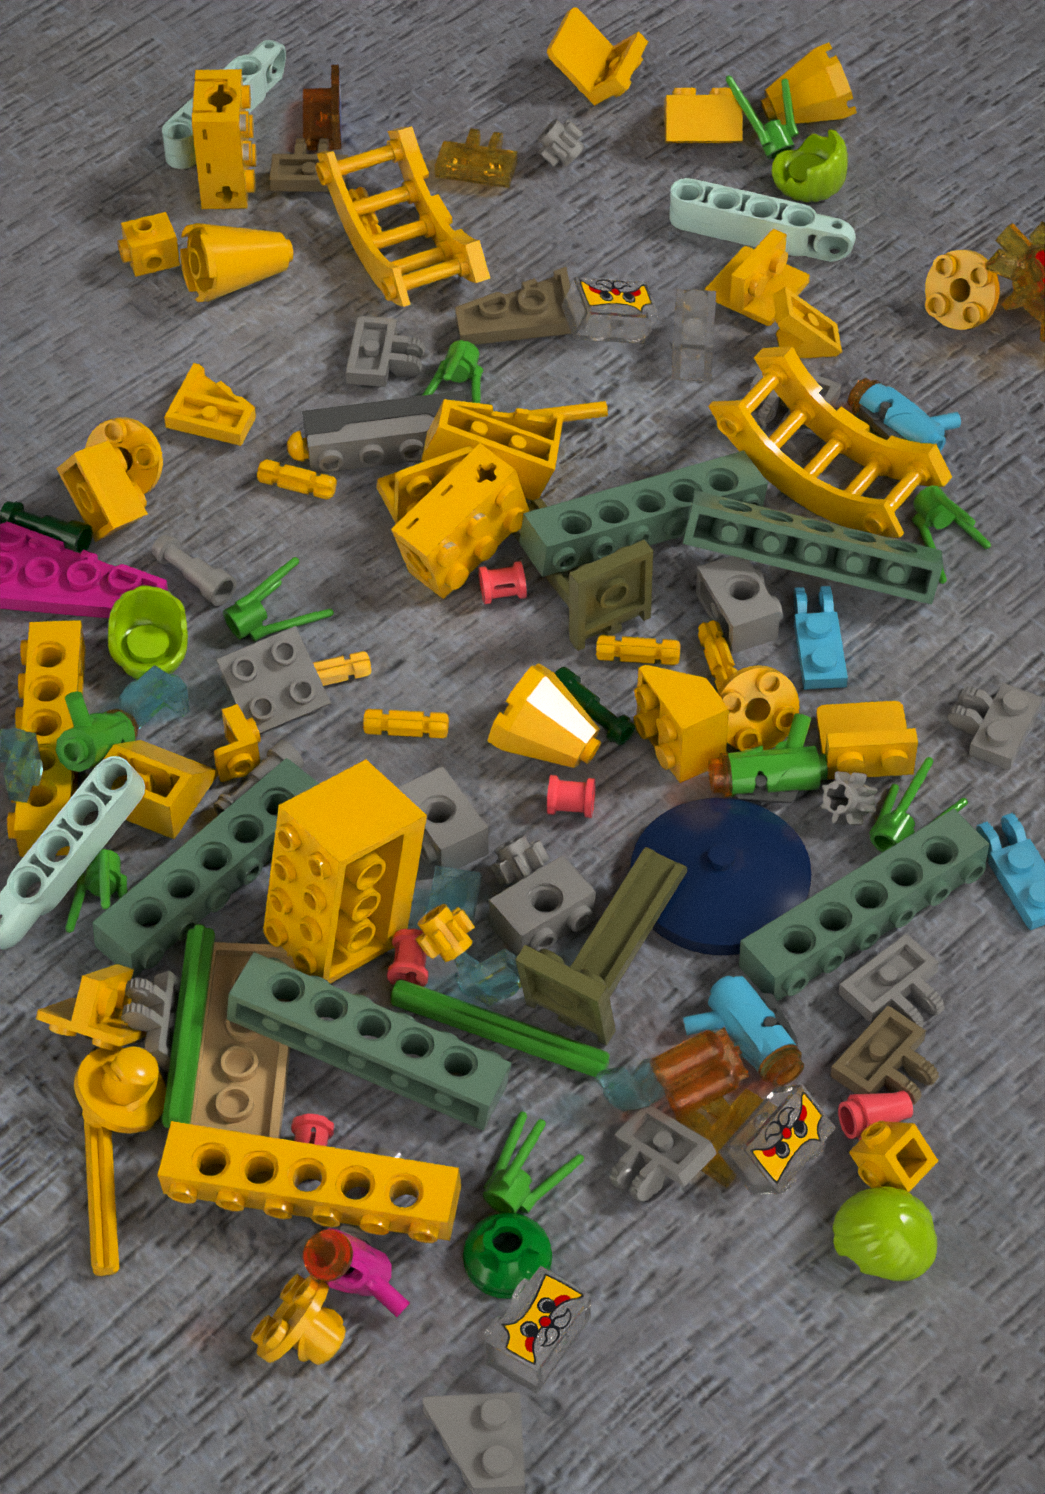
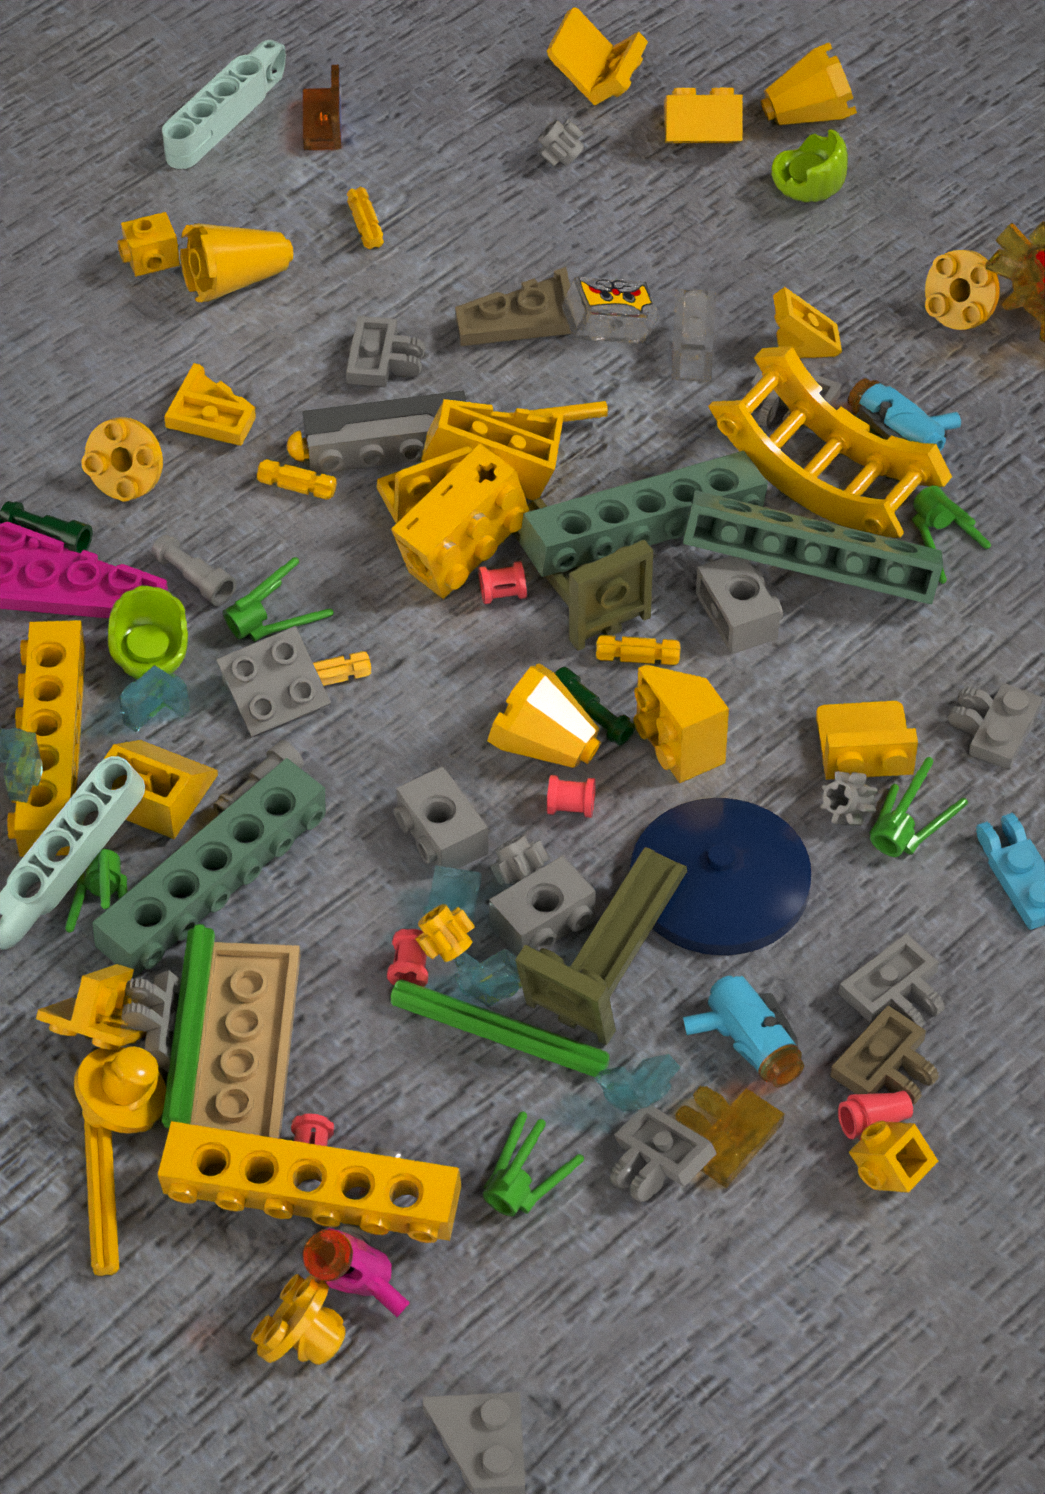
yellow slope [56,440,148,543] -> none
bright green piece [56,691,138,776] -> none
yellow piece [192,69,257,209] -> none
yellow bracket [214,704,261,782] -> none
sand green brick [226,952,512,1131] -> none
yellow brick [263,759,427,984] -> none
dark tan hinge [269,138,348,192] -> none
yellow fence [316,126,490,307] -> none
yellow axle [363,708,449,738] -> none
bright green plant [422,340,483,404] -> none
clear yellow hinge [435,128,518,188] -> none
green piece [463,1213,552,1299] -> none
clear brick [483,1266,591,1394] -> none
clear orange piece [650,1027,749,1119] -> none
light aqua piece [669,178,856,262] -> none
yellow axle [698,620,737,690] -> none
yellow bracket [704,228,810,326] -> none
bright green piece [708,713,828,803] -> none
yellow plate [717,665,799,751] -> none
clear brick [718,1085,836,1195] -> none
bright green plant [725,75,799,159] -> none
sand green brick [739,808,989,1001] -> none
medium azure hinge [793,586,848,690] -> none
lime piece [832,1186,937,1281] -> none

